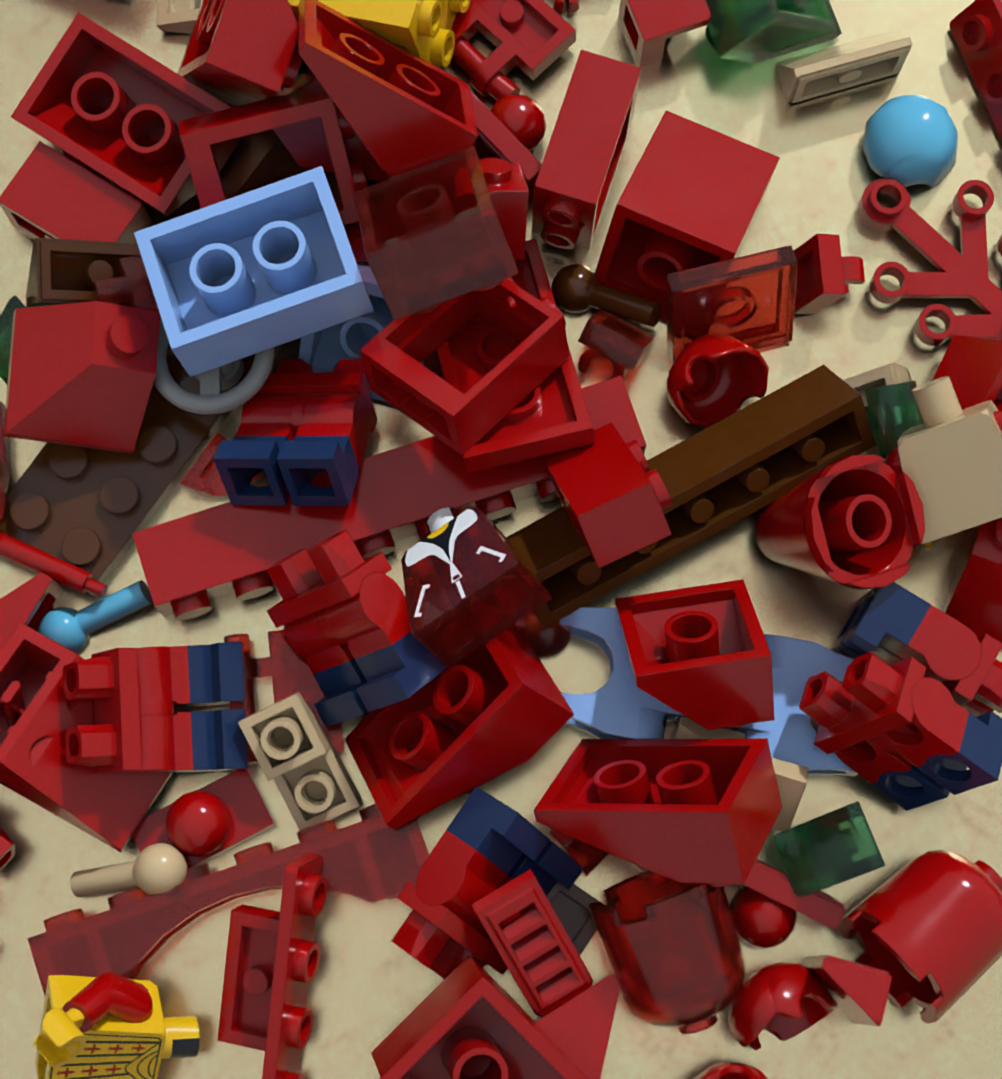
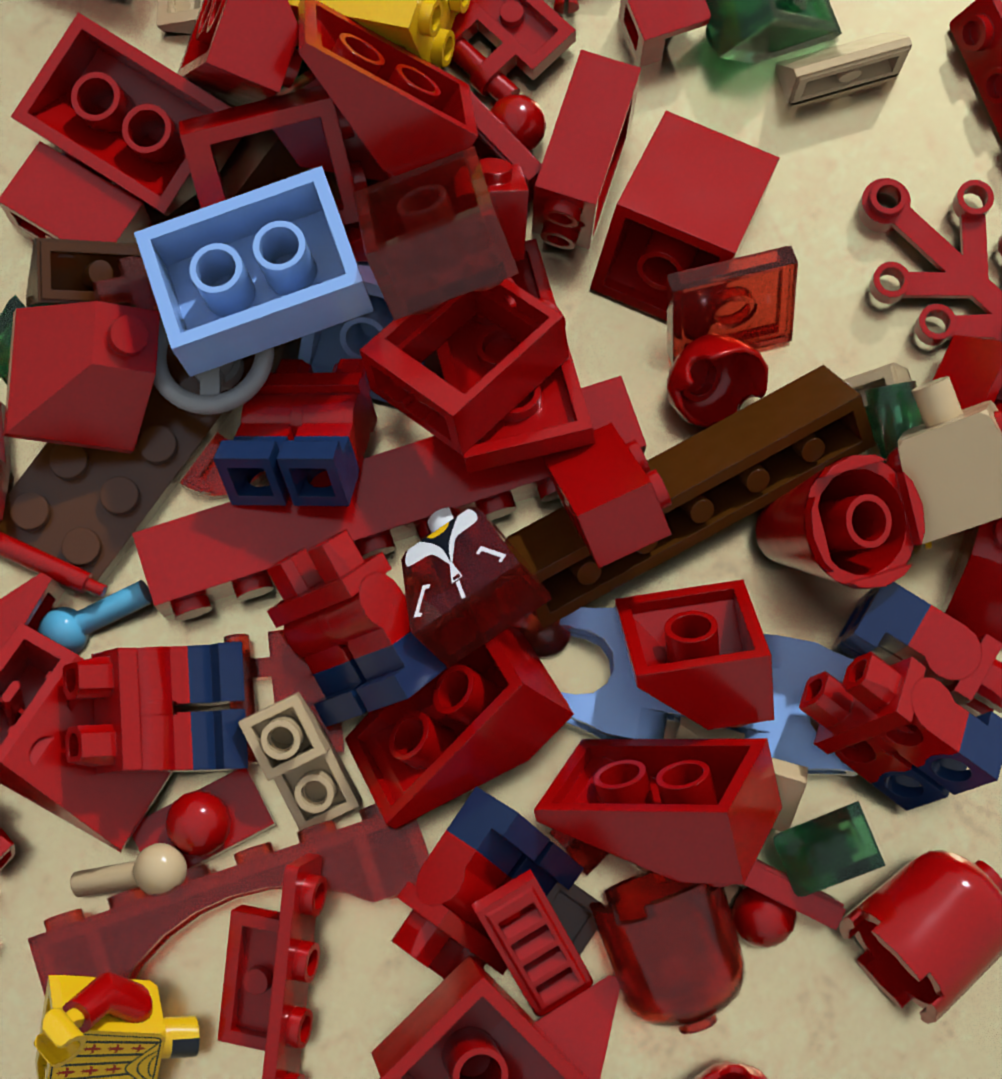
reddish brown bar [551,264,662,327] -> none
clear red tile [578,310,655,380] -> none
red hair [728,962,838,1050] -> none
red tile [787,233,865,314] -> none
red slope [802,955,892,1027] -> none
medium azure hair [862,95,958,187] -> none

